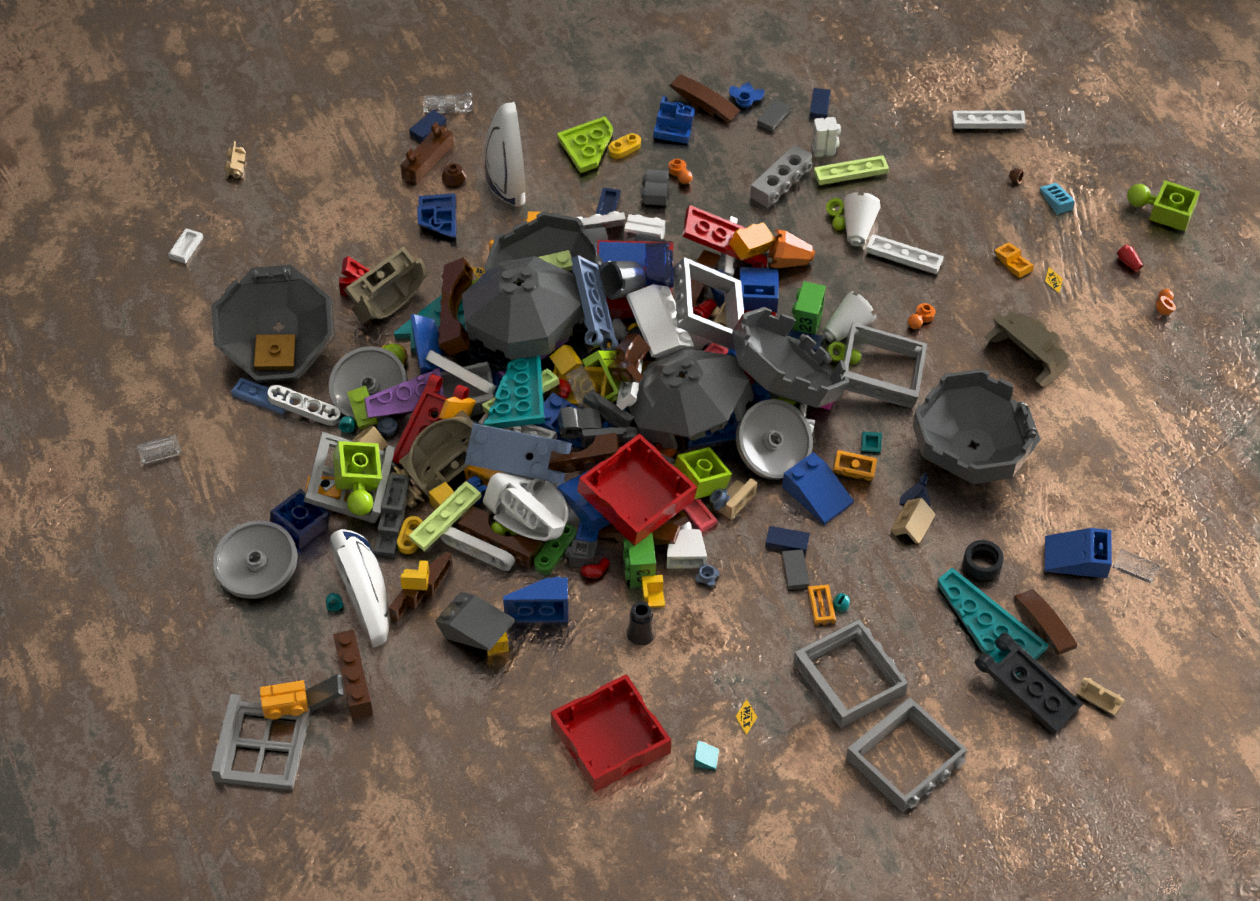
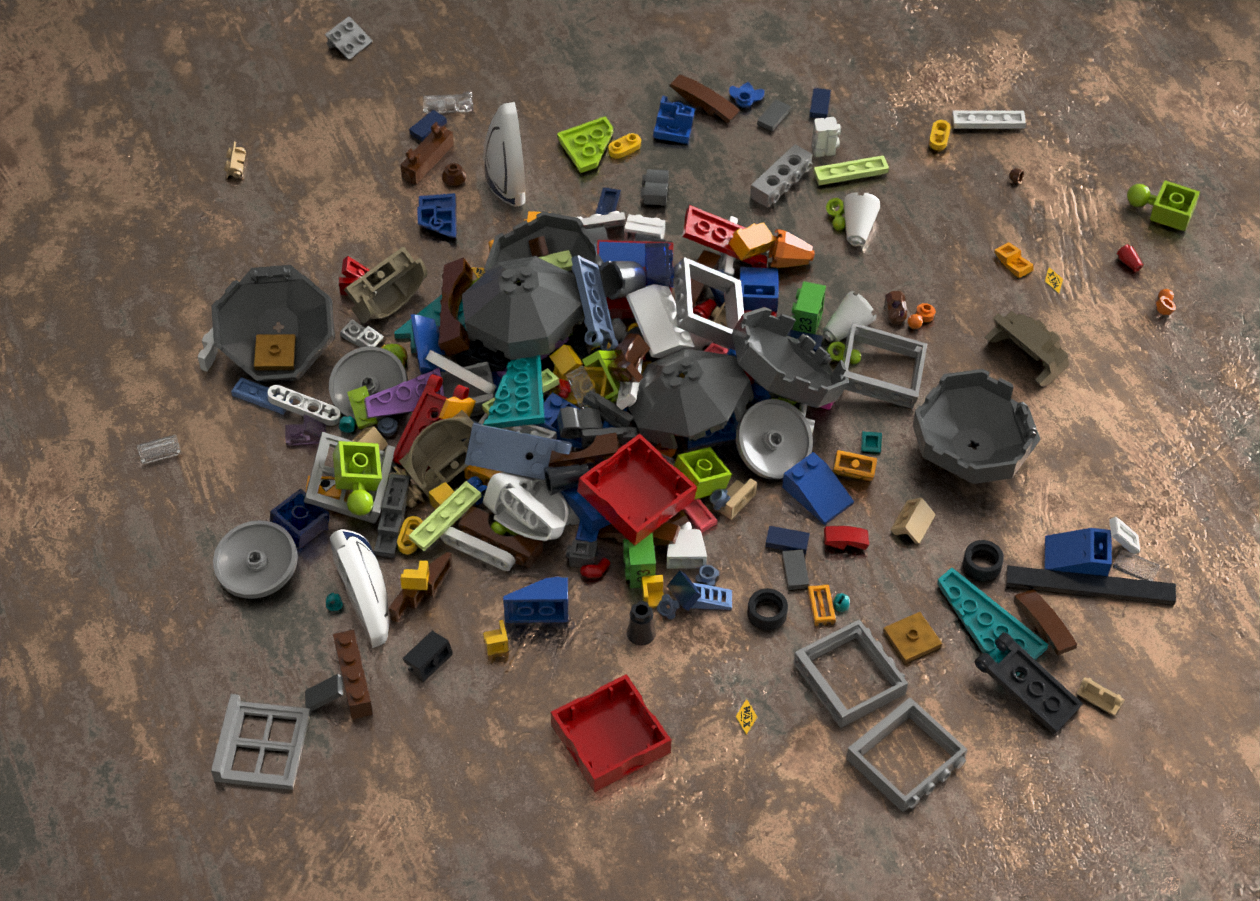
white tile [168,229,203,264] -> none
light orange brick [260,680,308,720] -> none
dark grey slope [435,592,515,651] -> none
bright green plate [534,524,577,575] -> none
orange plate [668,159,692,184] -> none
slope [694,741,719,770] -> none
white plate [866,234,944,274] -> none
dark blue piece [900,473,931,507] -> none
medium azure slope [1040,183,1075,215] -> none
none -> white slope [198,327,218,371]
none -> clear purple slope [285,414,326,445]
none -> light grey hinge [325,16,373,60]
none -> white slope [340,319,384,347]
none -> black hinge [403,630,453,682]
none -> reddish brown tile [529,236,549,257]
none -> black plant [544,464,589,496]
none -> sand blue plate [657,594,680,619]
none -> dark blue tile [667,570,702,611]
none -> medium blue slope [691,583,732,610]
none -> black tyre [747,588,788,630]
none -> red slope [824,526,869,550]
none -> pearl gold plate [883,612,942,664]
none -> reddish brown rock [884,291,907,325]
none -> yellow plate [929,120,951,150]
none -> black tile [1006,565,1176,605]
none -> white tile [1109,517,1140,555]

